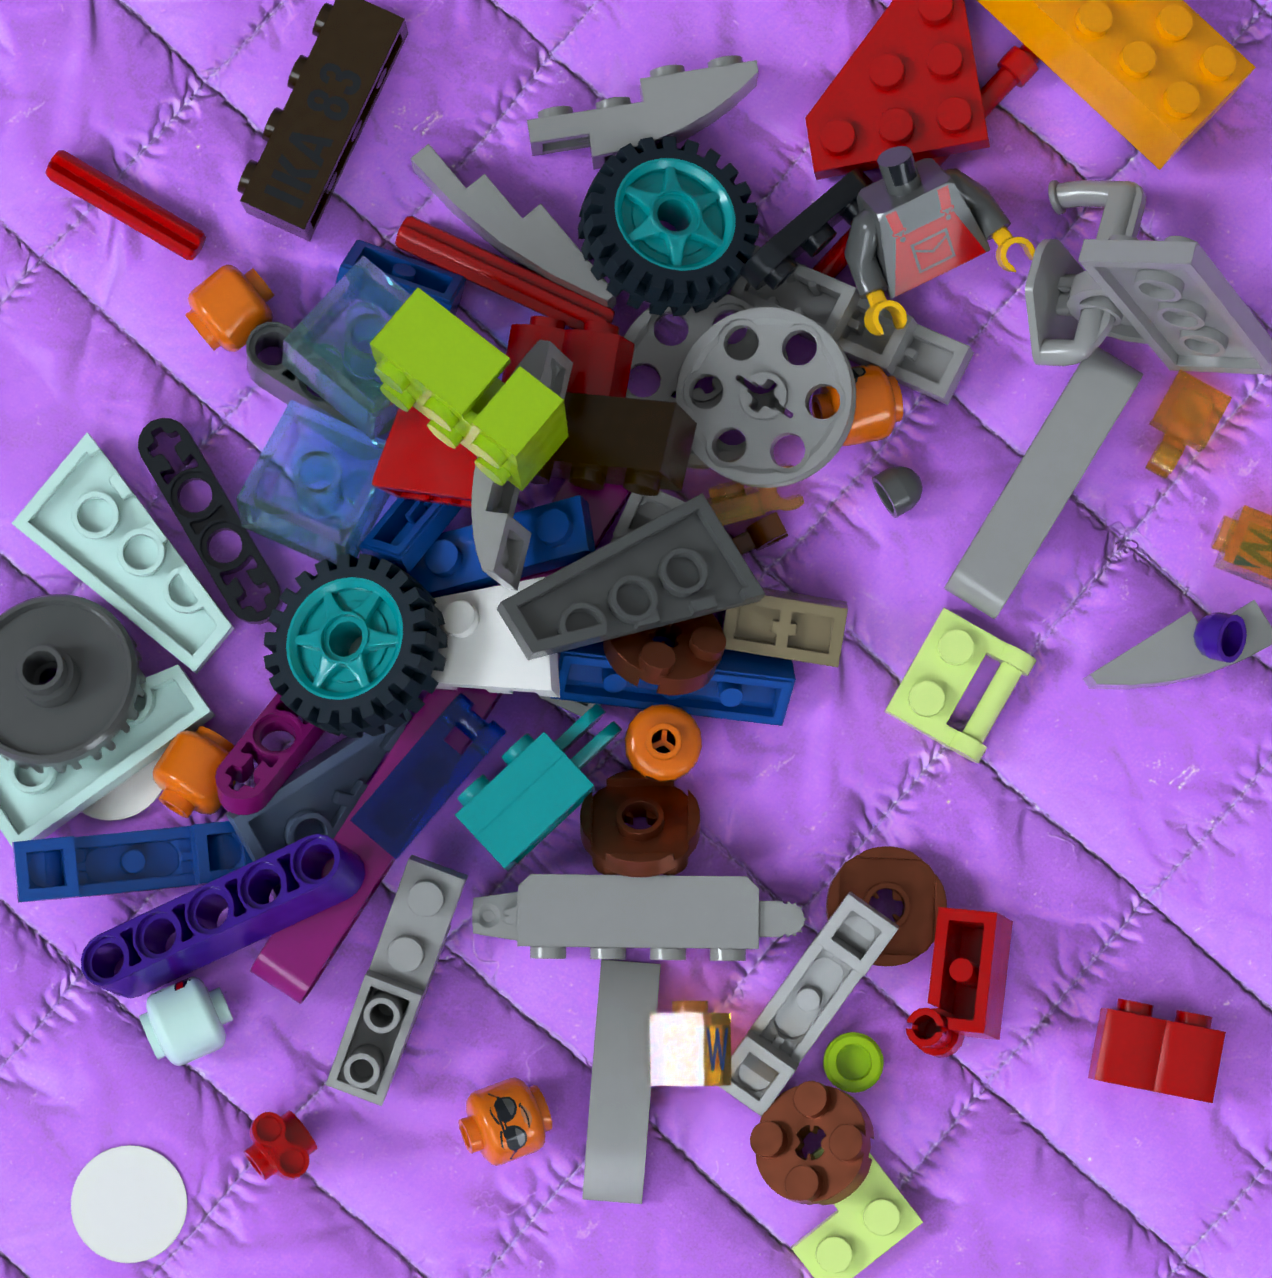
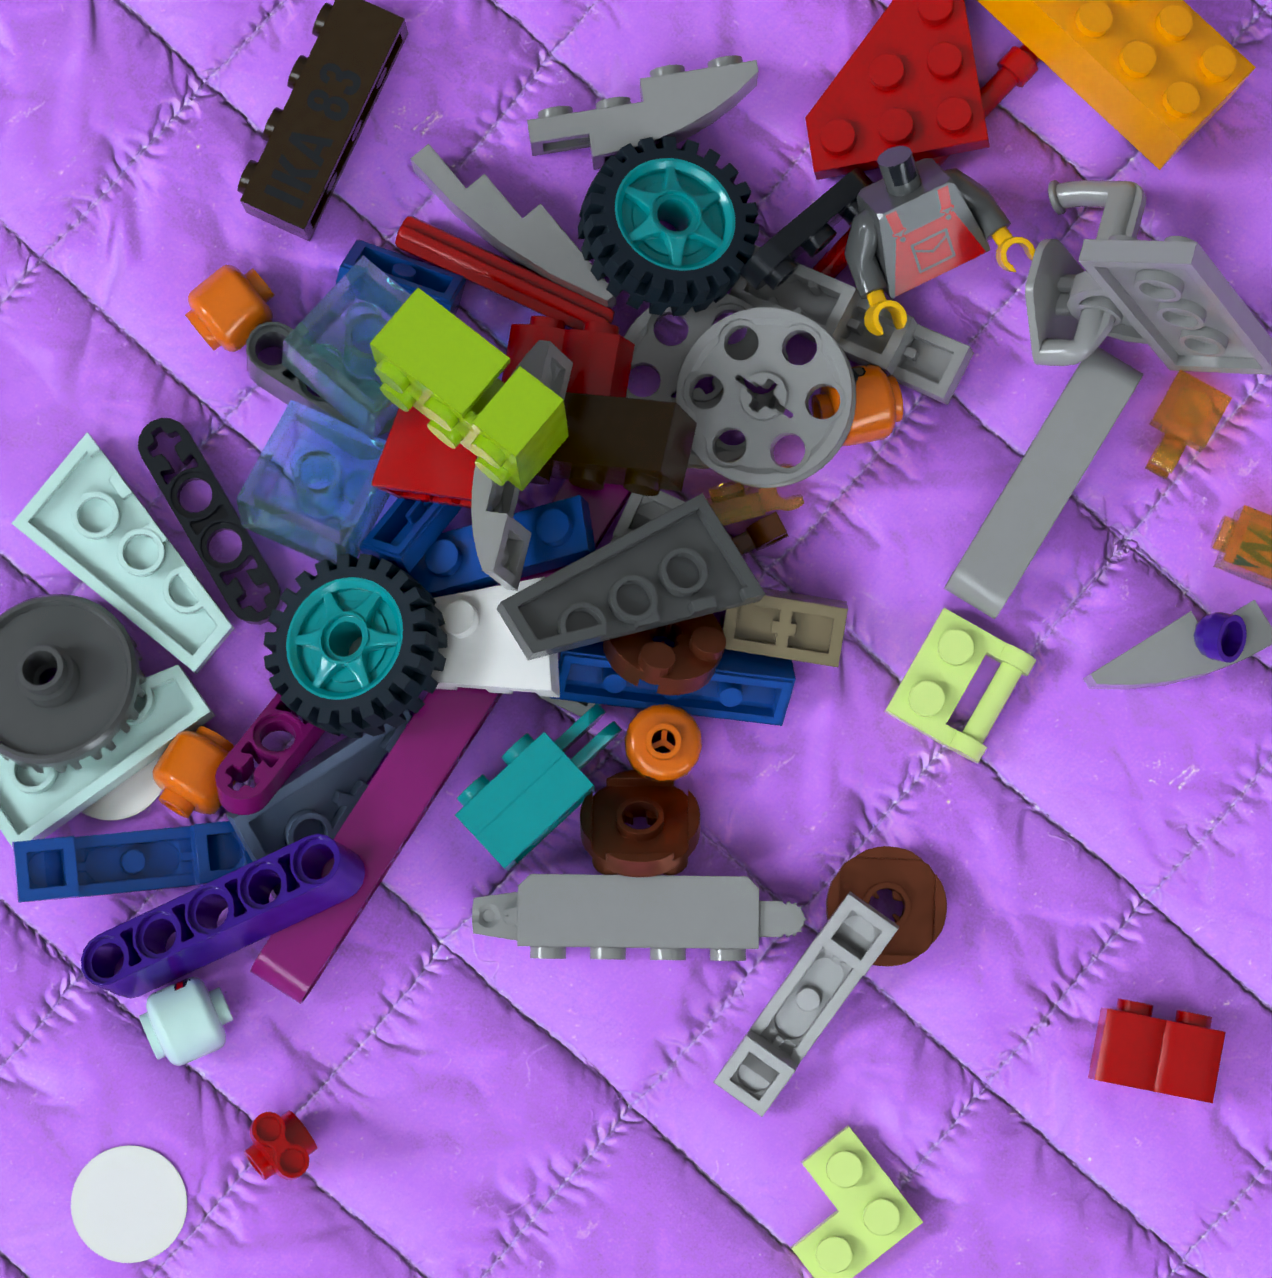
red axle [45,150,206,260] -> none
light grey slope [326,855,468,1106] -> none
clear blue plate [350,693,507,860] -> none
orange head [458,1077,552,1166] -> none
light grey slope [582,959,661,1204] -> none
brick [650,1001,731,1086] -> none
copper plate [750,1081,874,1206] -> none
lime tile [823,1032,884,1093] -> none
dark grey hinge [872,466,923,518] -> none
red hinge [906,907,1013,1058] -> none

